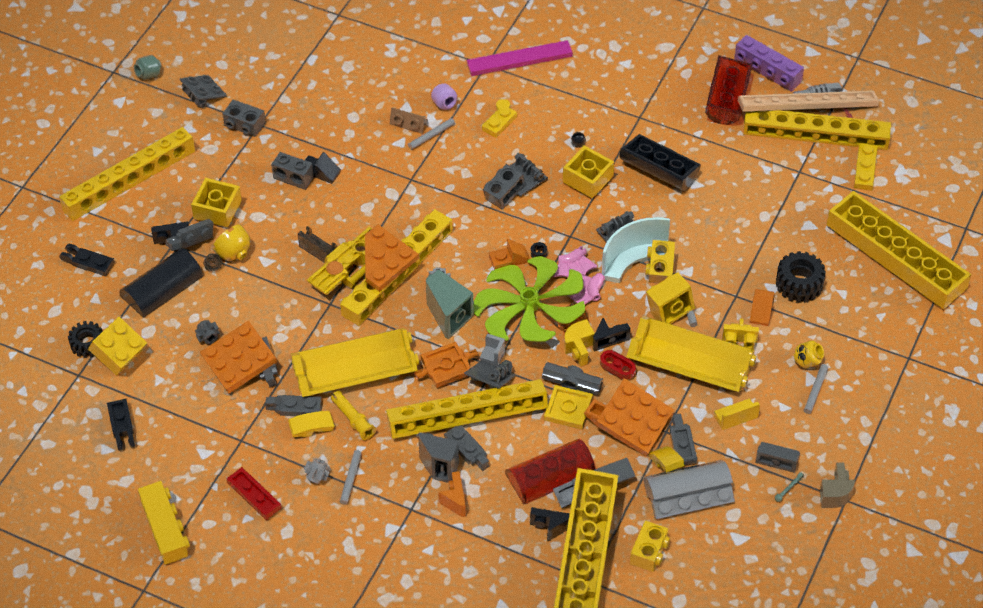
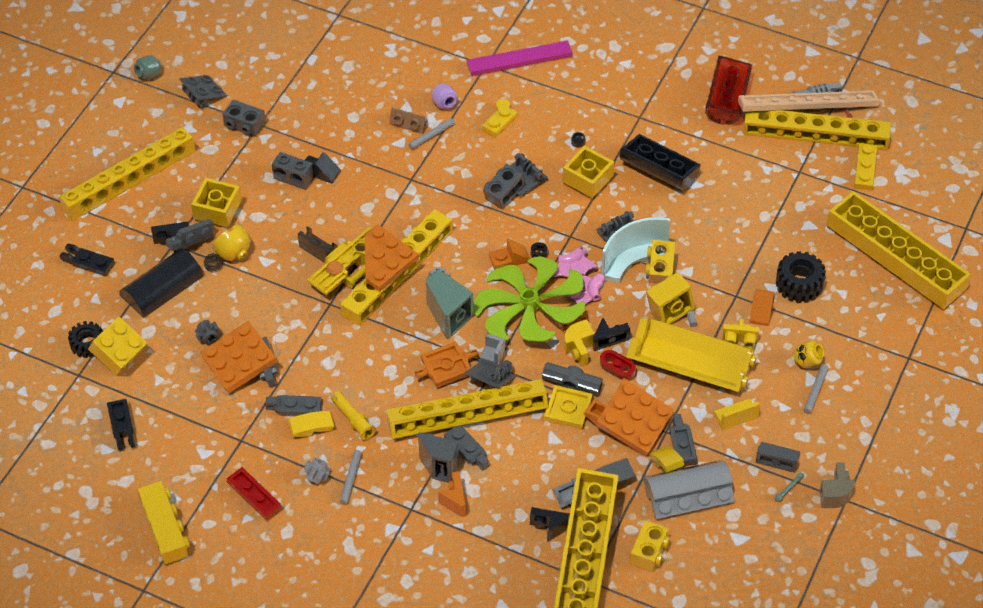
yellow panel [290,328,419,397] -> none
clear red brick [505,438,595,505] -> none
medium lavender brick [734,35,804,92] -> none

